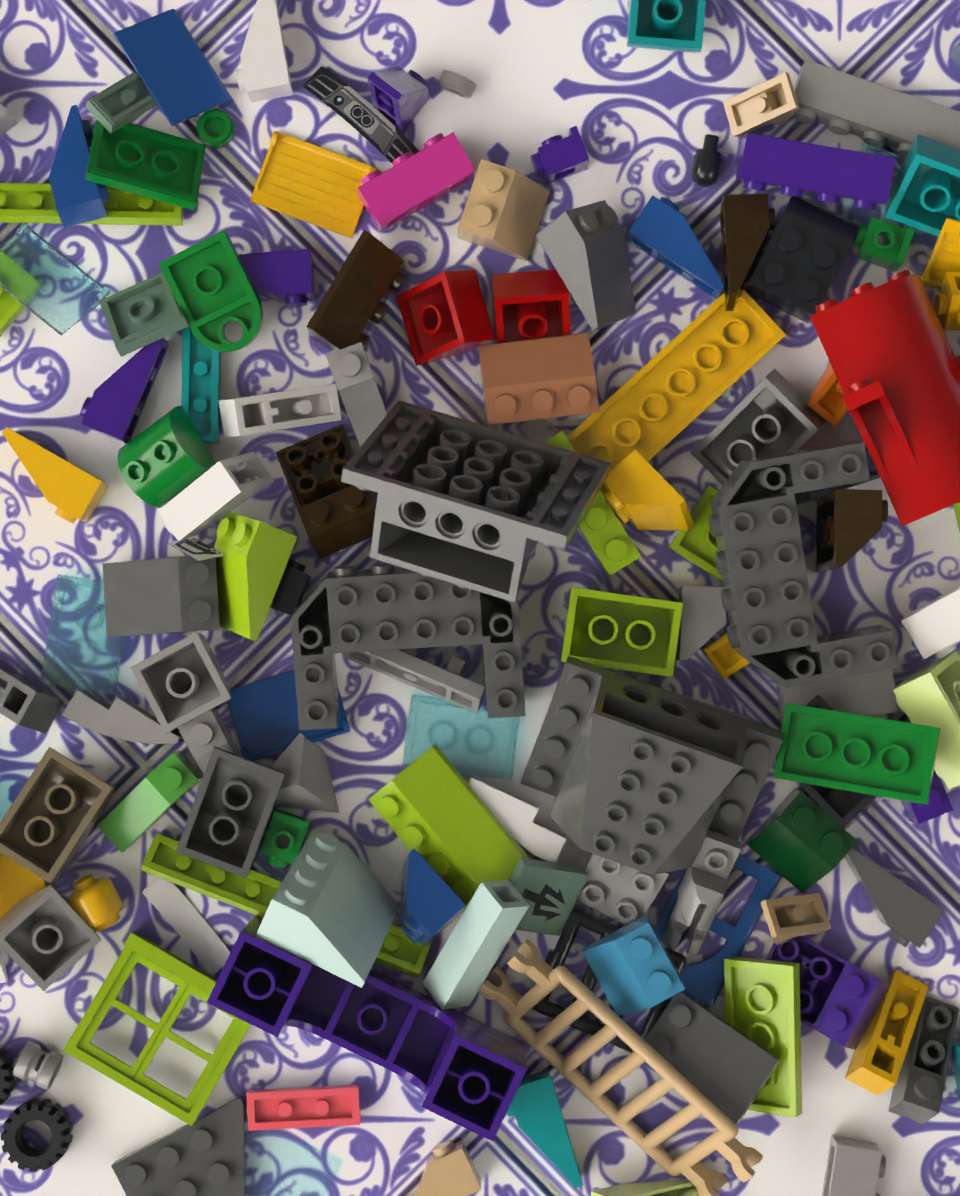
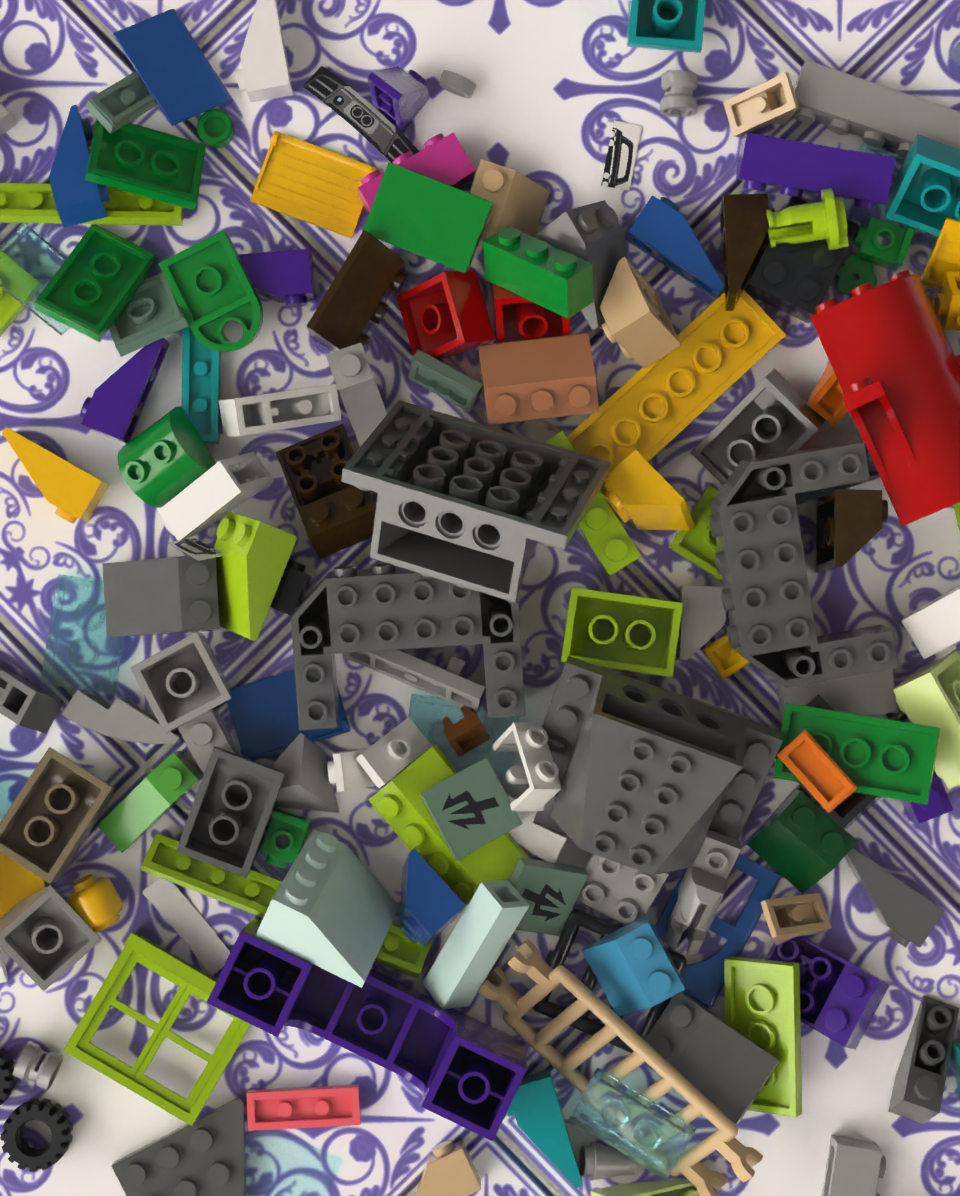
dark purple brick [530,126,589,184] -> none
black cylinder [691,134,723,187] -> none
yellow slope [845,969,929,1096] -> none
none -> green tile [34,224,157,342]
none -> white slope [327,748,387,792]
none -> white plate [355,717,432,788]
none -> green tile [362,162,494,274]
none -> sand green plate [407,349,483,412]
none -> sand green tile [420,757,523,861]
none -> reddish brown tile [443,706,491,757]
none -> green brick [483,226,593,319]
none -> white window [493,722,561,811]
none -> clear light blue tile [569,1067,696,1180]
none -> light grey cone [579,1142,636,1181]
none -> tan slope [600,257,681,368]
none -> sticker [601,120,642,191]
none -> light grey wheel [660,70,698,117]
none -> lime piece [766,188,849,250]
none -> orange tile [777,730,859,813]
none -> green plant [836,255,877,294]

